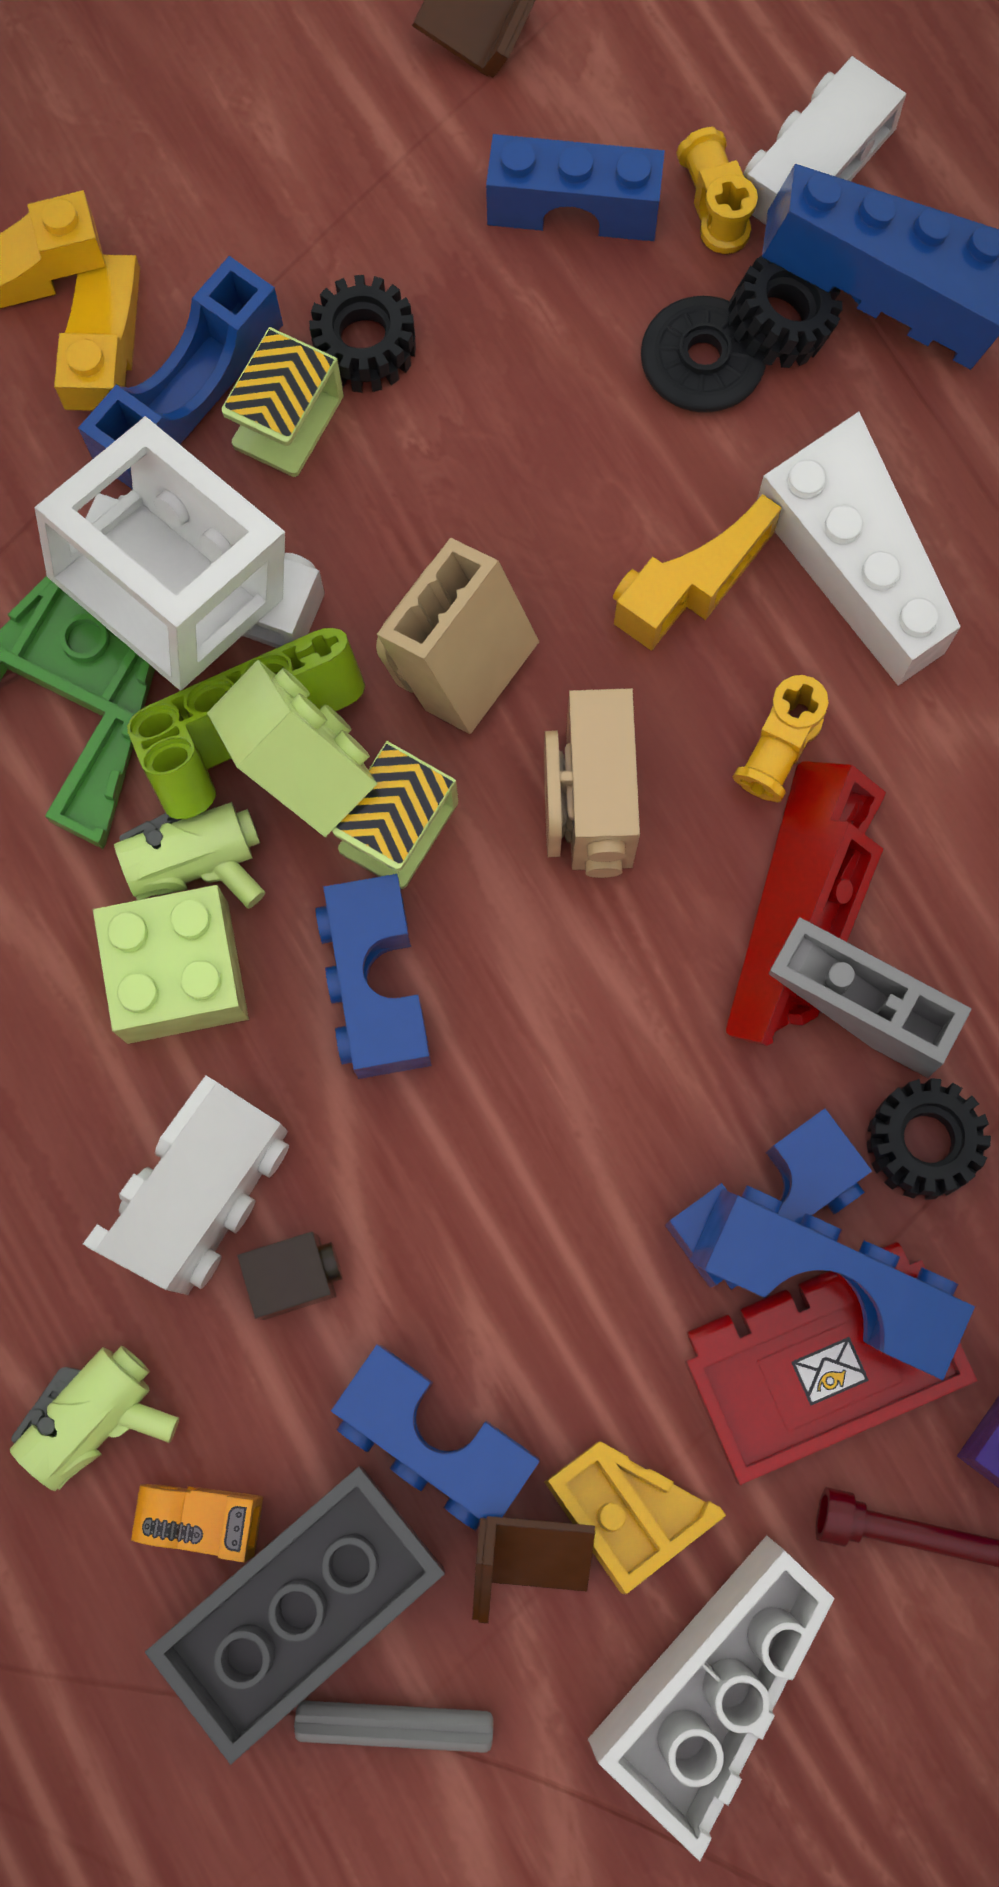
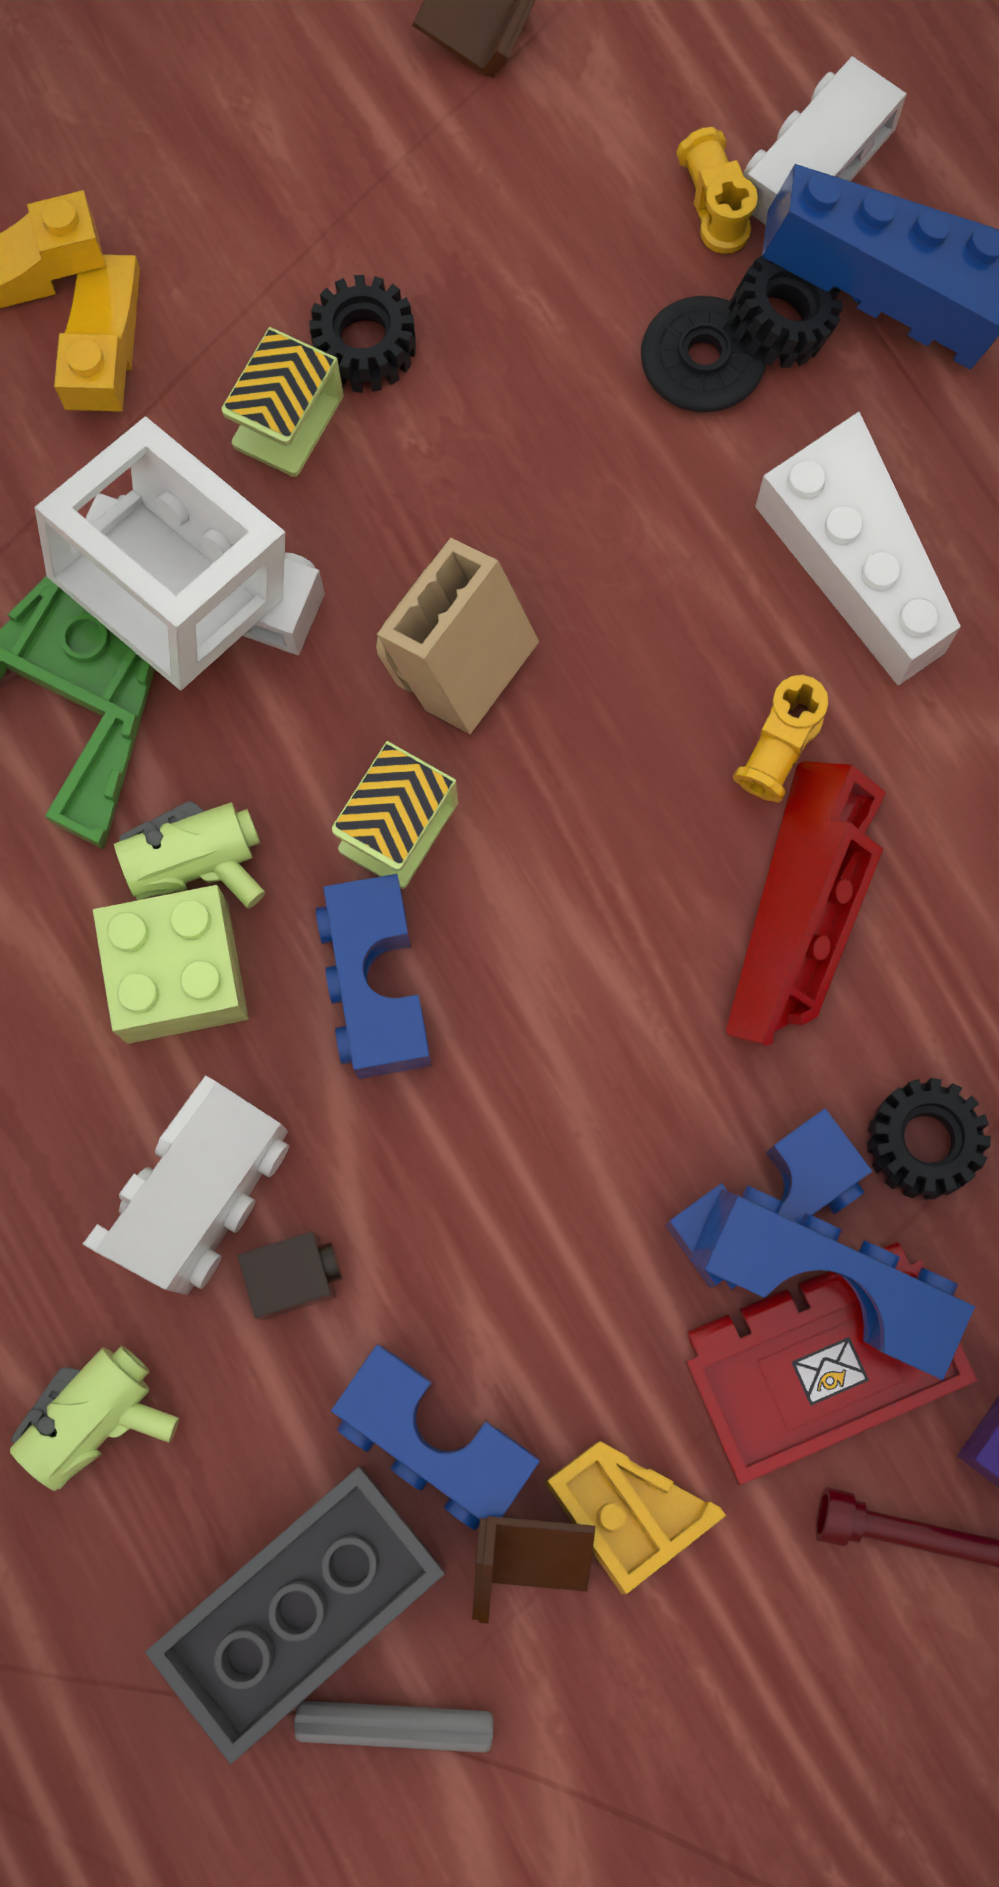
blue arch [78,256,283,490] -> none
lime beam [127,628,365,819] -> none
light orange leg [131,1484,263,1563] -> none
yellowish green brick [207,660,377,837] -> none
blue arch [486,134,665,242] -> none
tan brick [544,688,640,878] -> none
white wedge [588,1536,835,1861] -> none
yellow slope [613,494,782,651] -> none
light grey slope [769,917,972,1078] -> none

